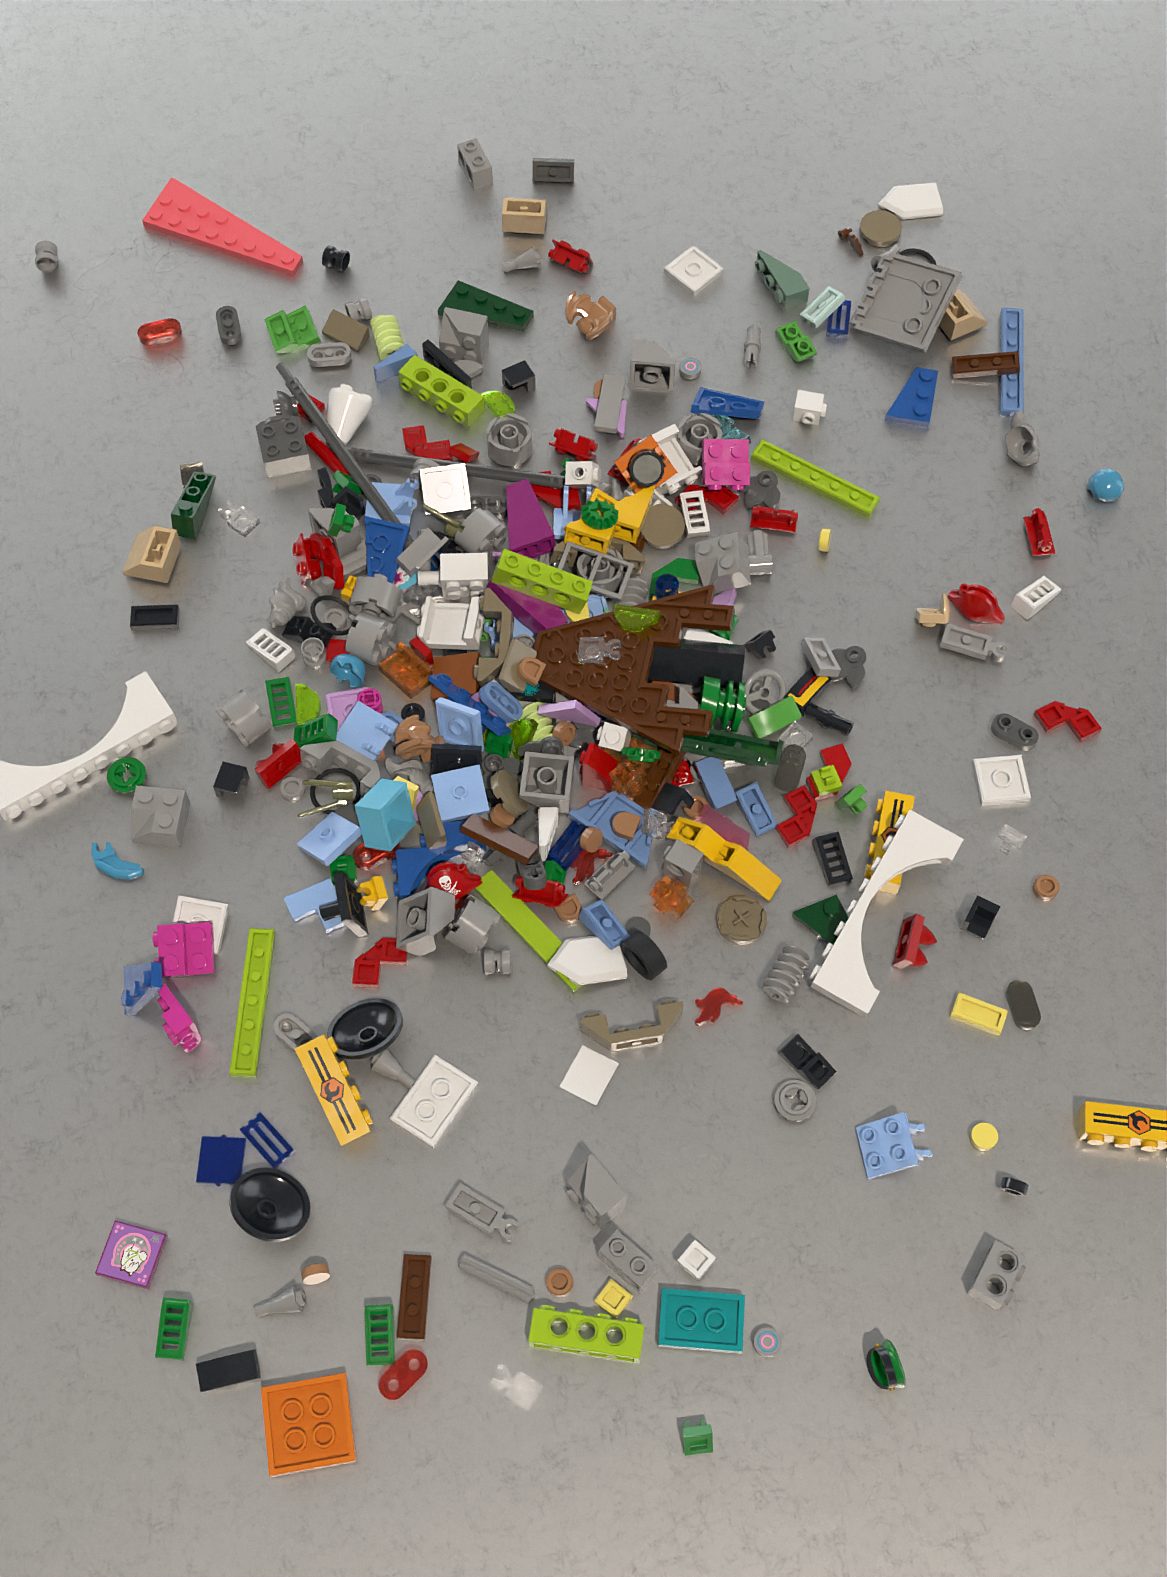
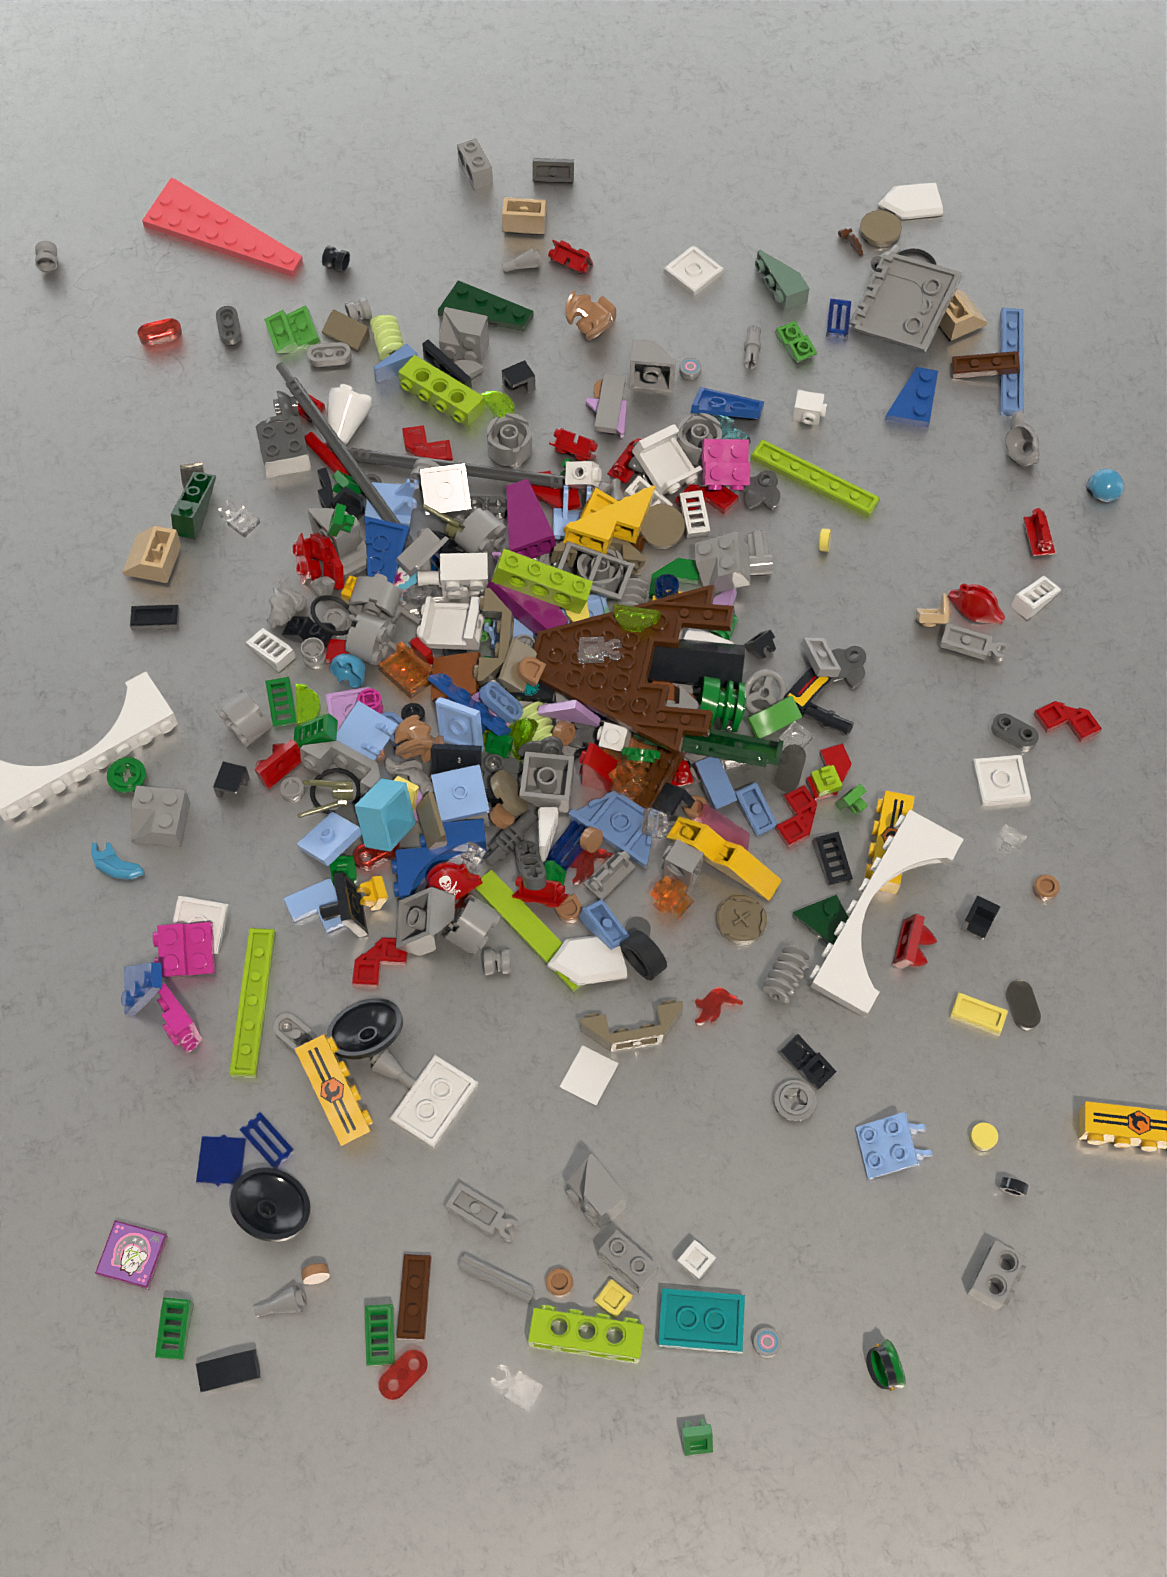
orange plate [261,1373,357,1477] -> none
red tile [449,443,480,463] -> none
tile [460,813,539,865] -> none
green gear [581,498,619,529] -> none
medium nougat tile [613,812,641,841] -> none
piece [614,435,678,493] -> none
red hinge [750,505,798,533] -> none
light aqua tile [800,286,846,328] -> none

